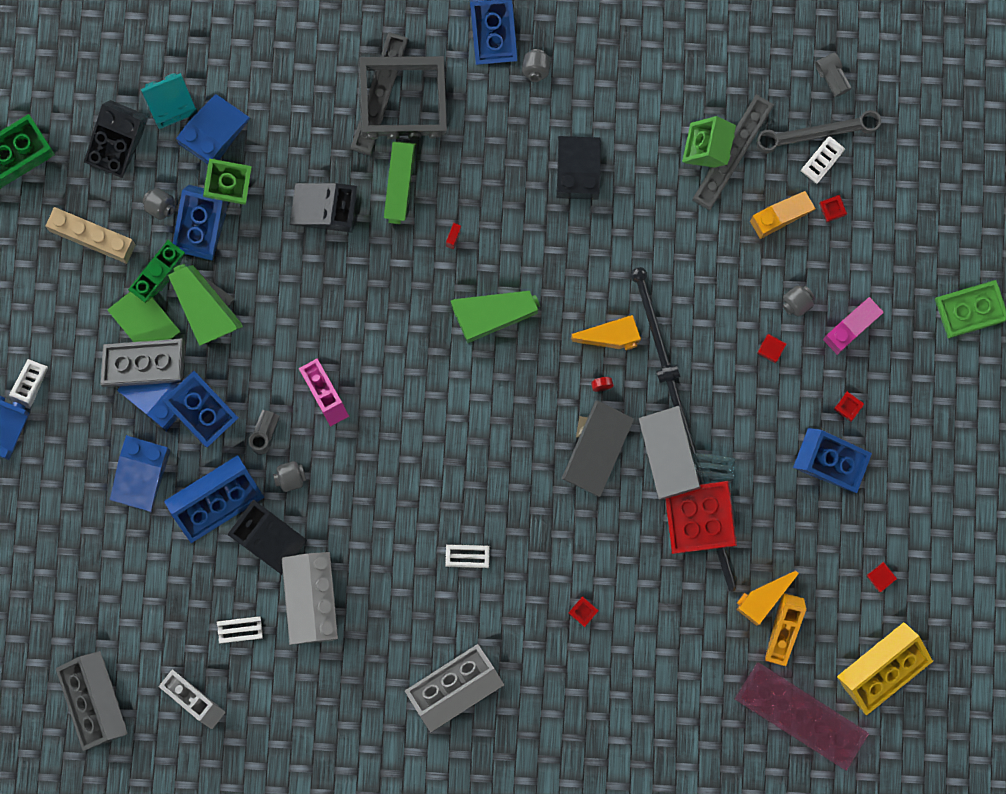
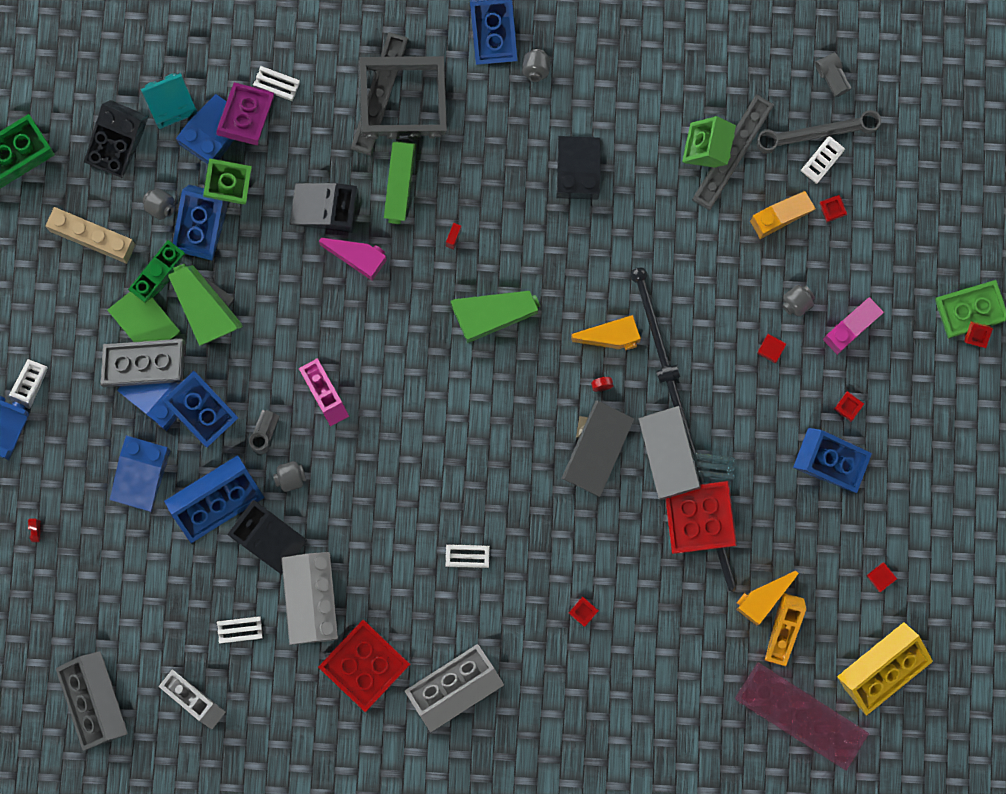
none -> red tile [28,519,40,542]
none -> magenta plate [216,82,274,146]
none -> white tile [253,66,300,101]
none -> red plate [318,620,411,713]
none -> dark pink slope [319,238,387,281]
none -> red tile [964,321,993,348]

